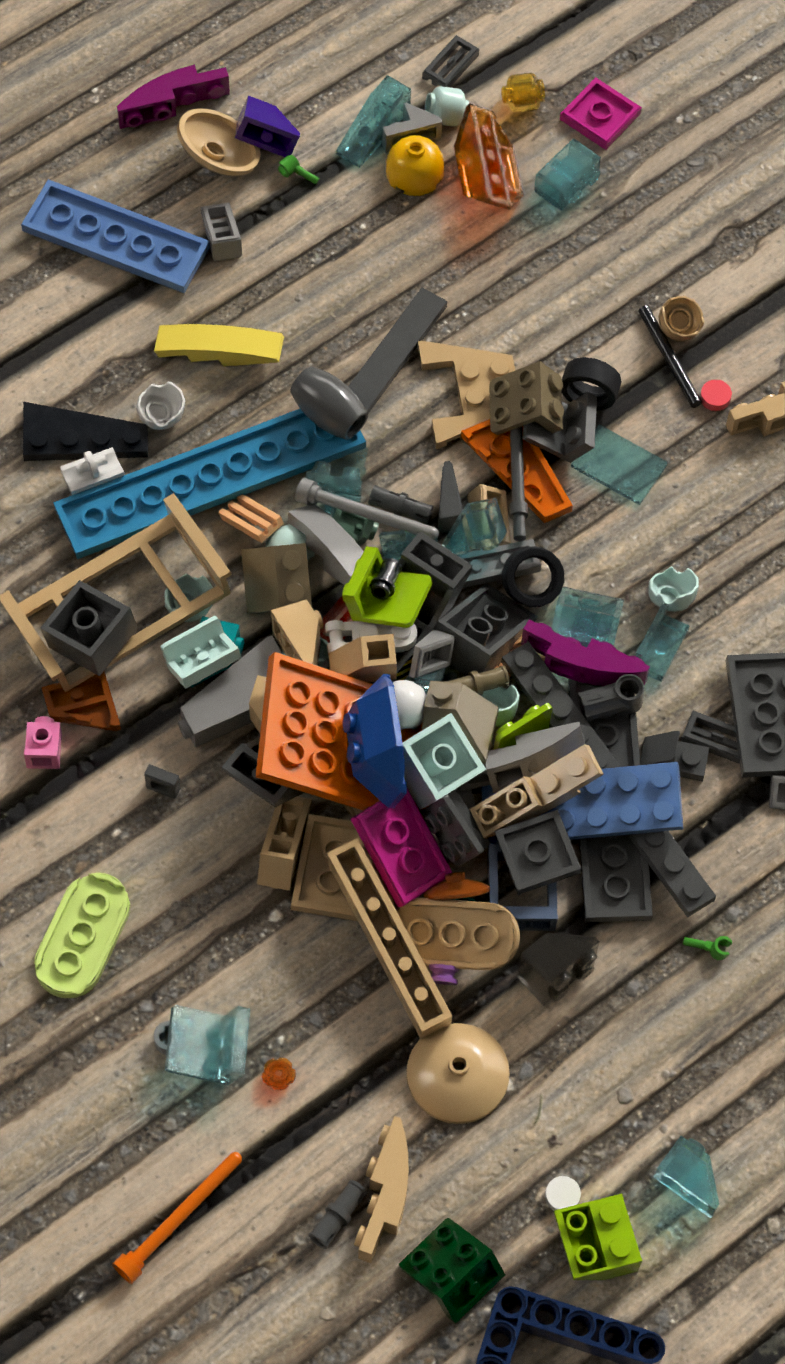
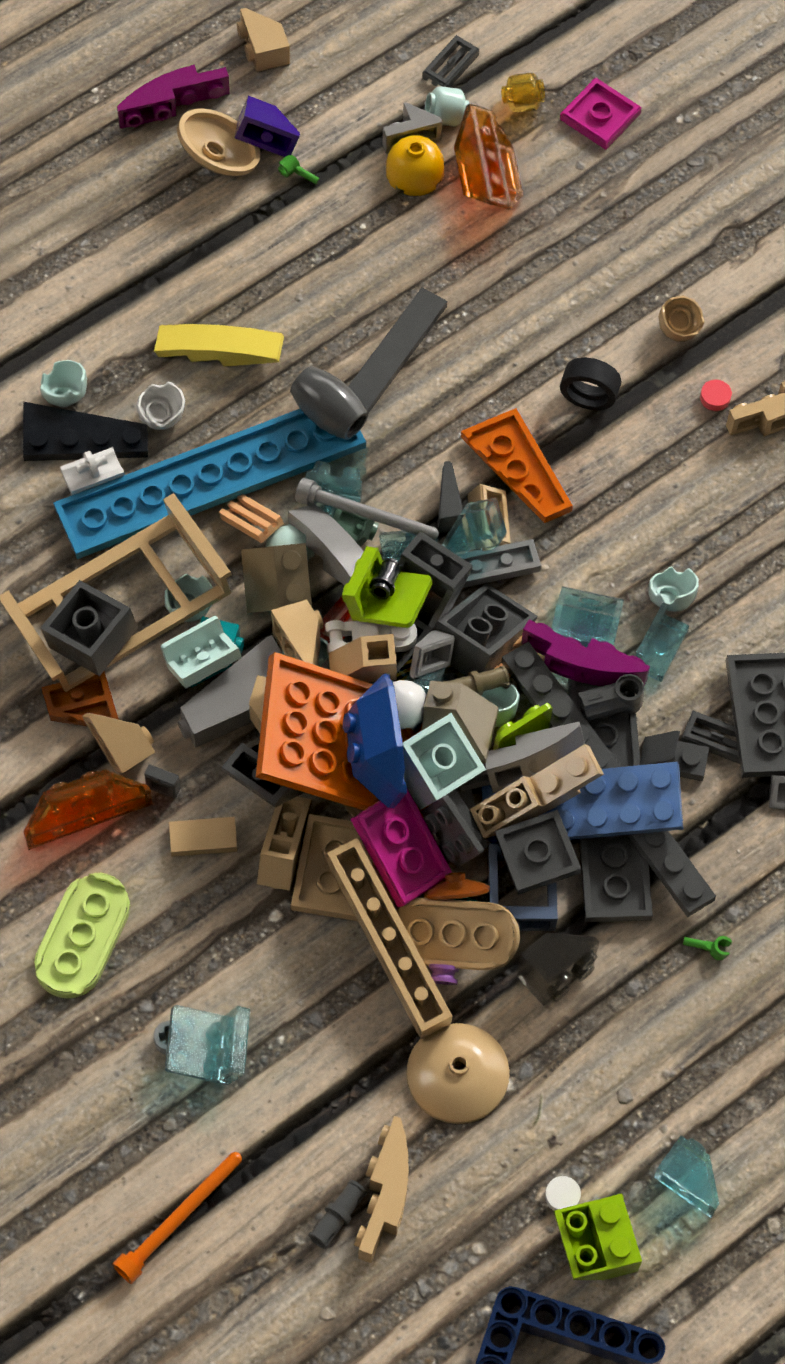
medium blue plate [21,179,210,293] -> none
bright pink brick [24,716,62,769] -> none
light grey slope [200,203,242,261] -> none
clear orange plate [262,1057,296,1090] -> none
clear light blue slope [336,75,411,168] -> none
dark grey pin [368,485,434,524] -> none
dark green bracket [399,1218,506,1324] -> none
tan wing [417,341,515,449] -> none
dark tan bracket [489,361,564,435] -> none
black tyre [502,546,565,607] -> none
dark grey bar [509,426,528,541] -> none
dark grey bracket [523,392,597,463] -> none
clear light blue brick [534,138,601,211] -> none
clear light blue piece [571,424,668,505] -> none
black bar [638,305,702,408] -> none
none -> clear orange wedge [23,769,153,850]
none -> light aqua hair [40,360,87,407]
none -> tan slope [82,713,155,773]
none -> tan tile [169,817,237,857]
none -> tan slope [236,8,290,72]

